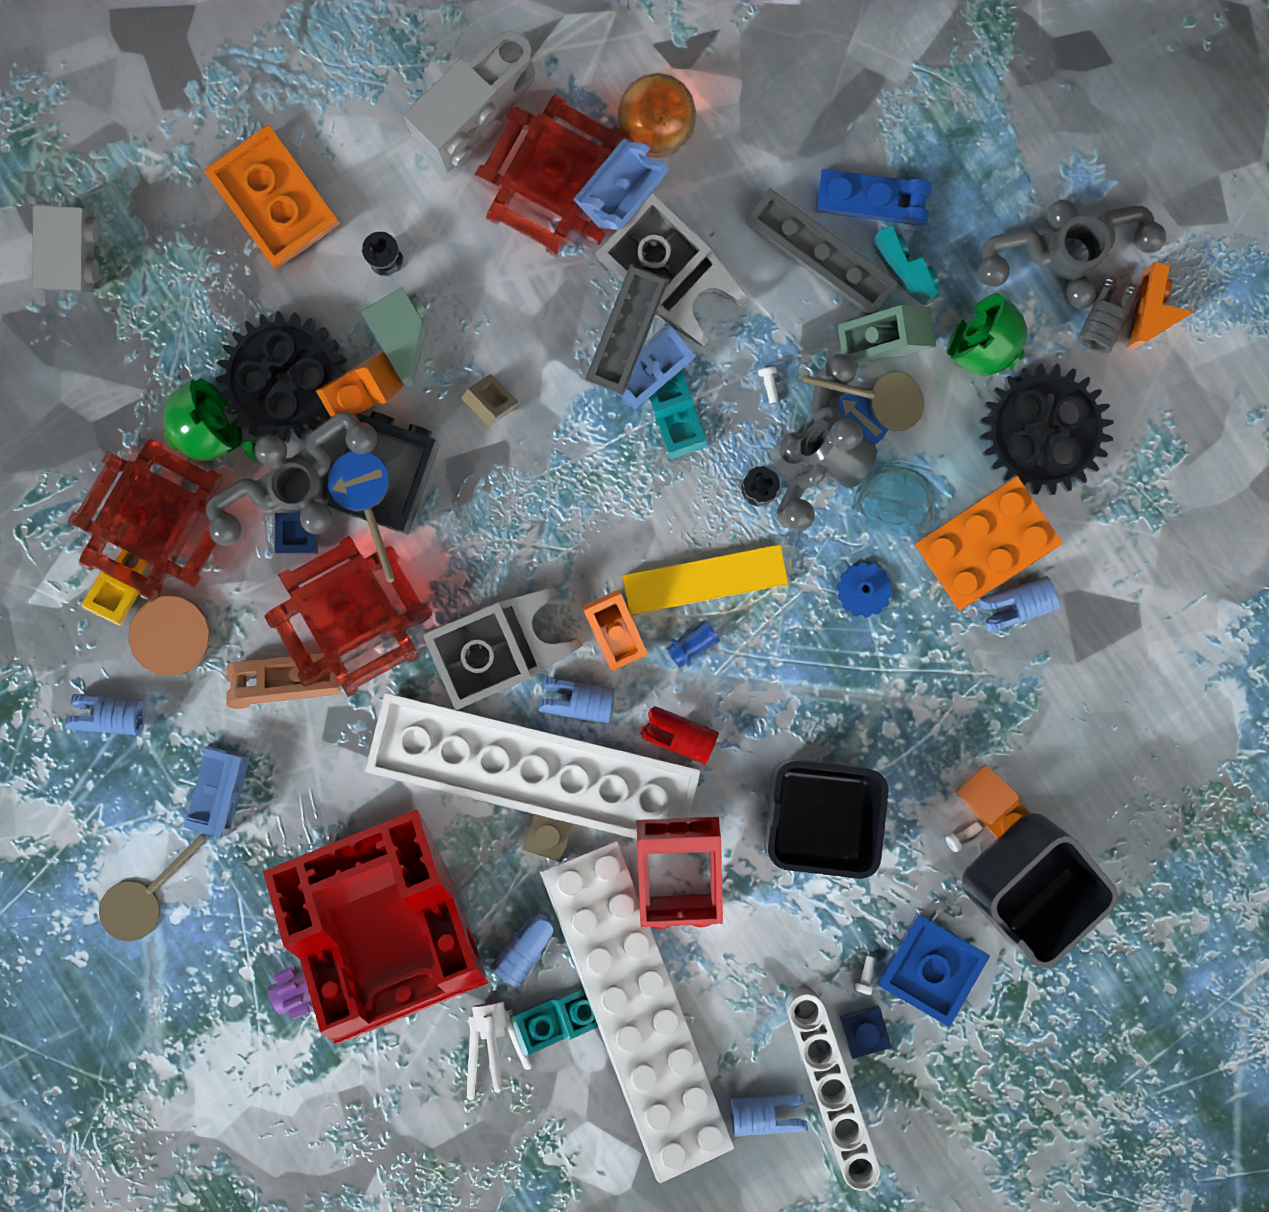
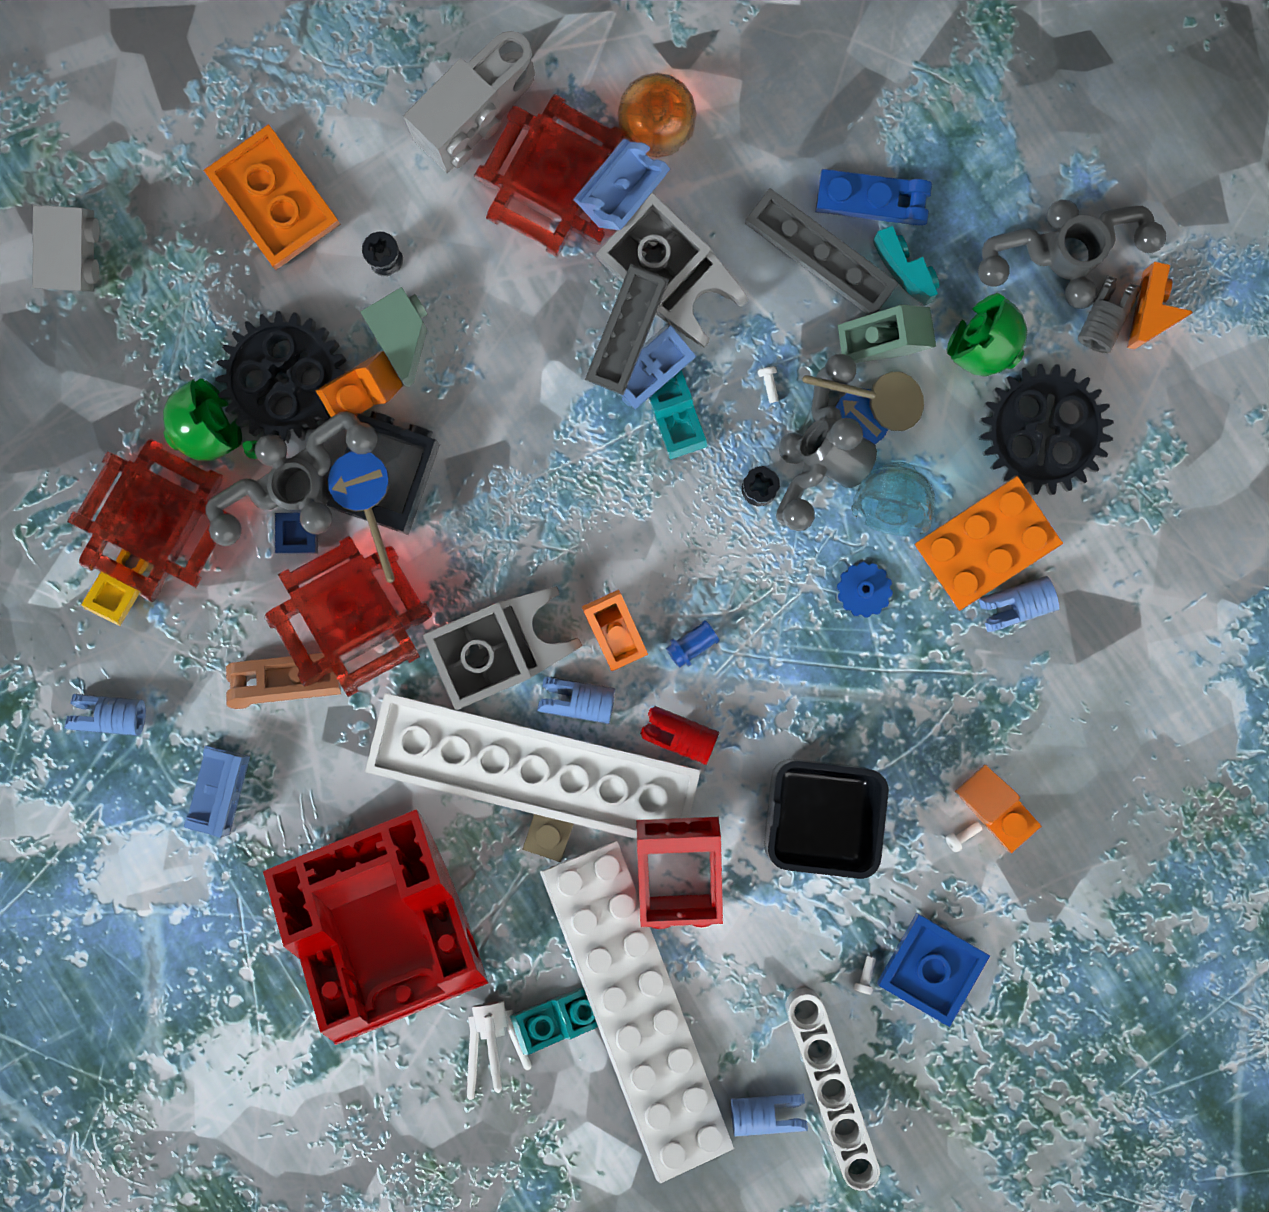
dark tan piece [99,834,207,942] -> none
nougat tile [128,596,212,676] -> none
medium lavender gear [268,965,313,1020] -> none
dark tan plate [461,374,518,427] -> none
medium blue hinge [490,911,554,988] -> none
yellow tile [622,545,788,615] -> none
dark blue plate [839,1006,892,1059] -> none
black piece [961,813,1118,968] -> none

